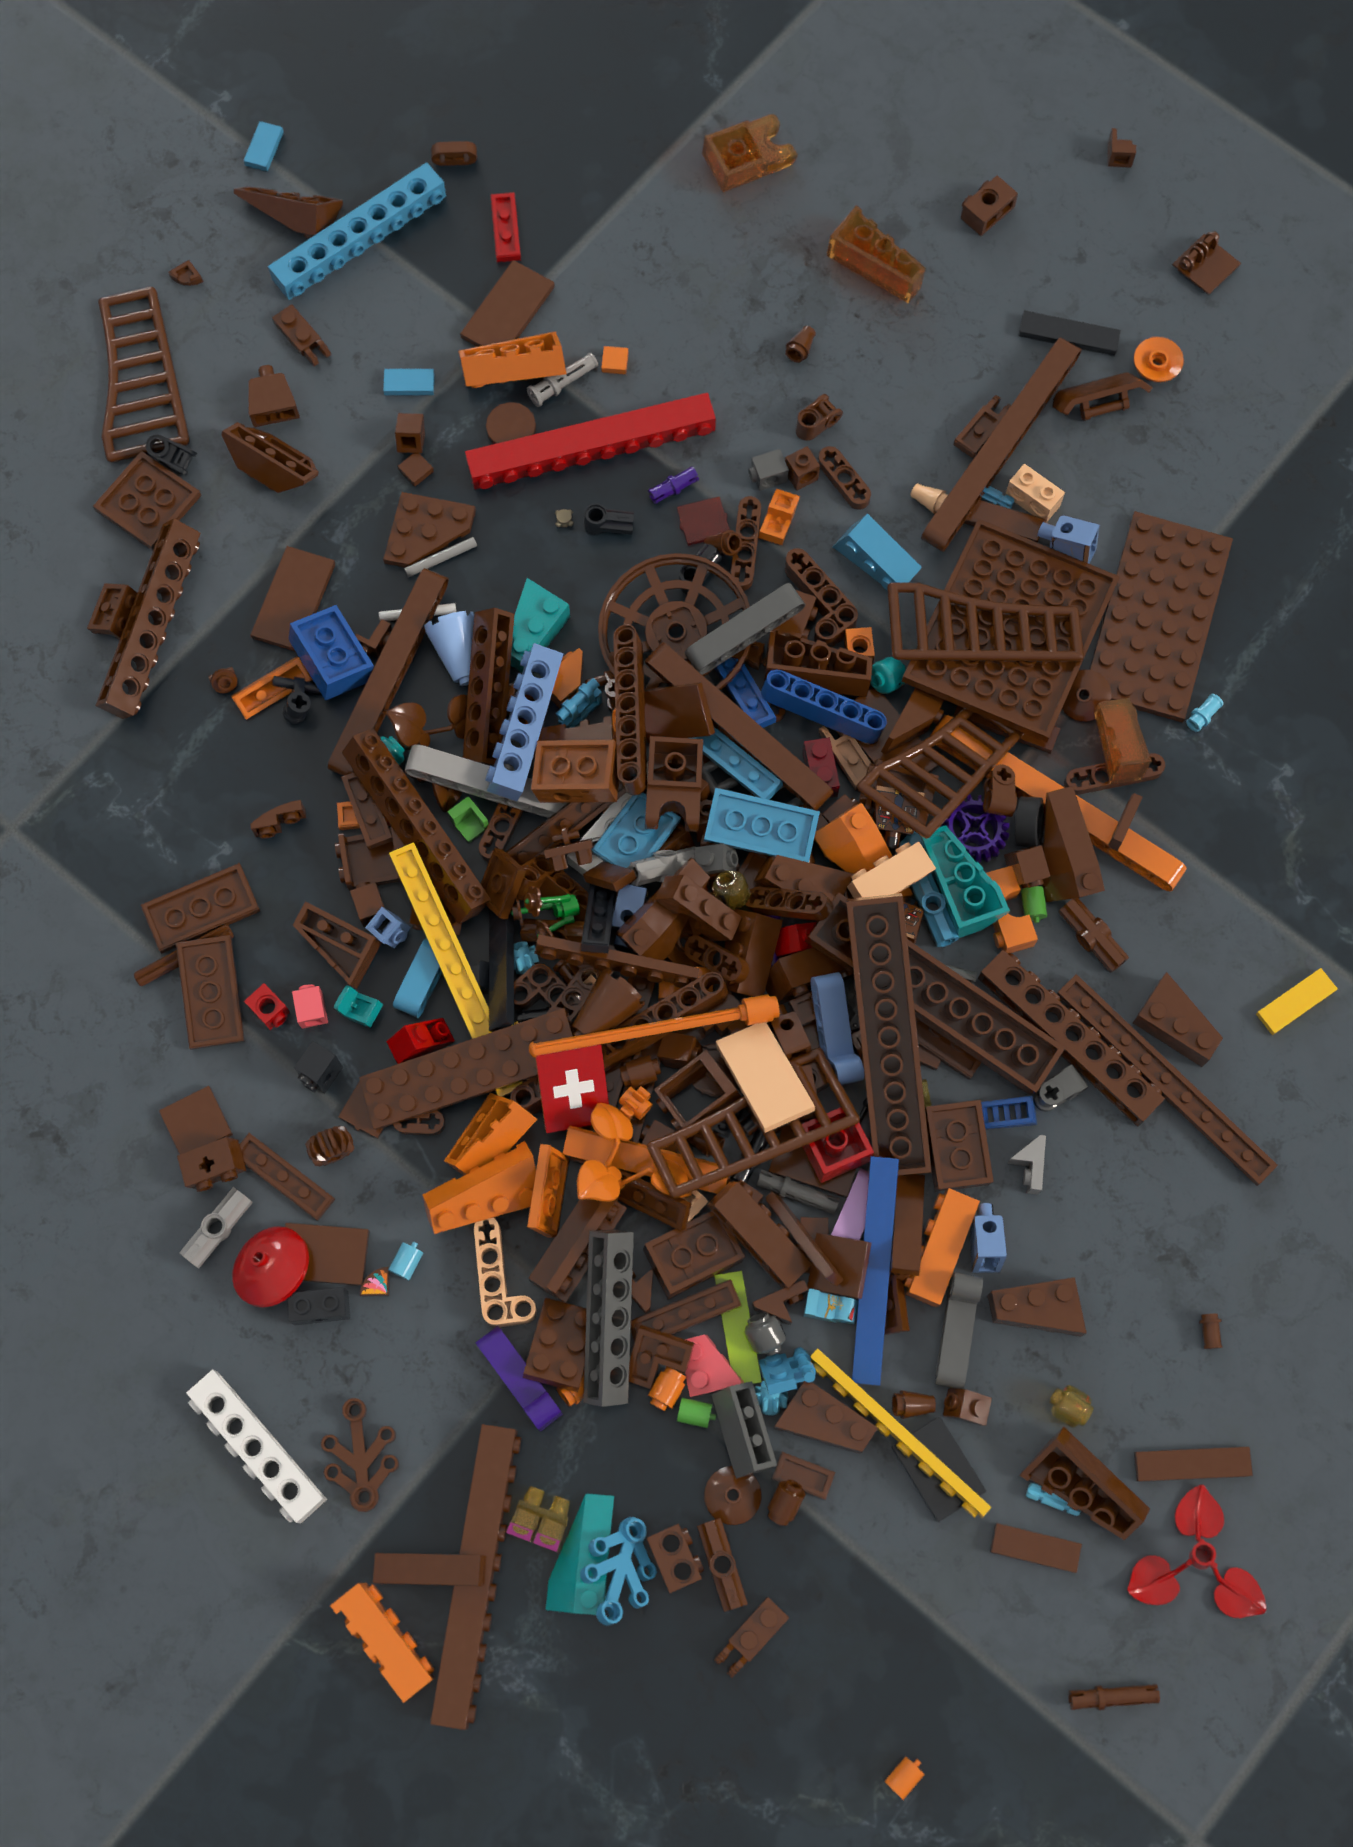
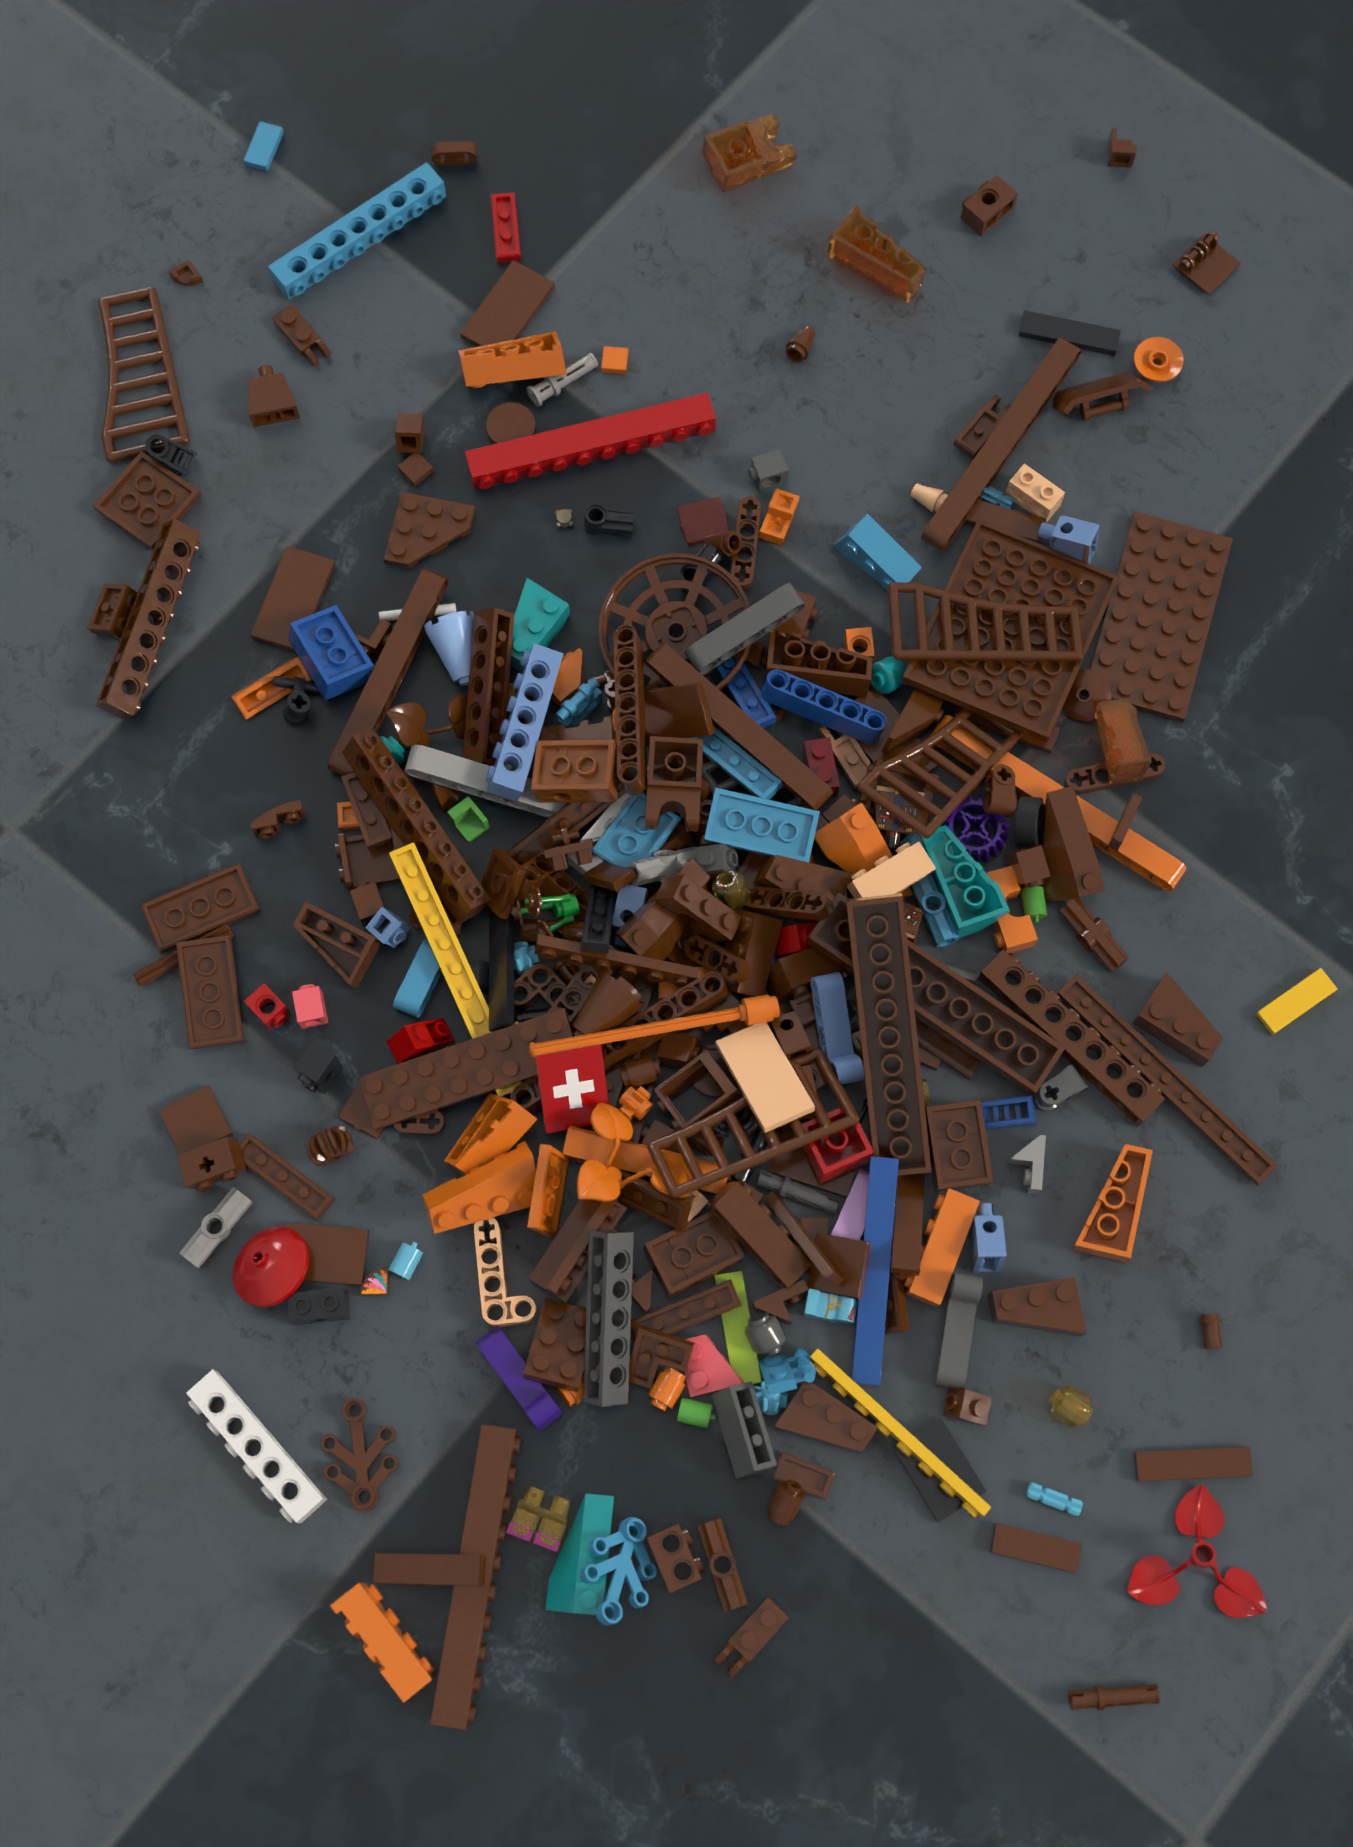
reddish brown plate [208,666,237,693] -> none
reddish brown wedge [221,422,319,493] -> none
reddish brown wedge [234,186,343,238] -> none
teal bracket [334,985,383,1028] -> none
dark azure tile [384,369,435,395] -> none
light grey bar [404,537,477,577] -> none
reddish brown beam [479,803,524,862] -> none
dark purple pin [648,466,699,504] -> none
reddish brown dish [704,1466,761,1525] -> none
reddish brown brick [785,446,820,491] -> none
reddish brown beam [785,548,858,648] -> none
reddish brown piece [796,394,843,441] -> none
reddish brown beam [818,446,871,510] -> none
orange piece [884,1756,925,1800] -> none
reddish brown cone [892,1390,936,1419] -> none
reddish brown wedge [1019,1427,1150,1540] -> none
medium azure pin [1186,694,1223,732] -> none
none -> orange wedge [1073,1144,1153,1263]

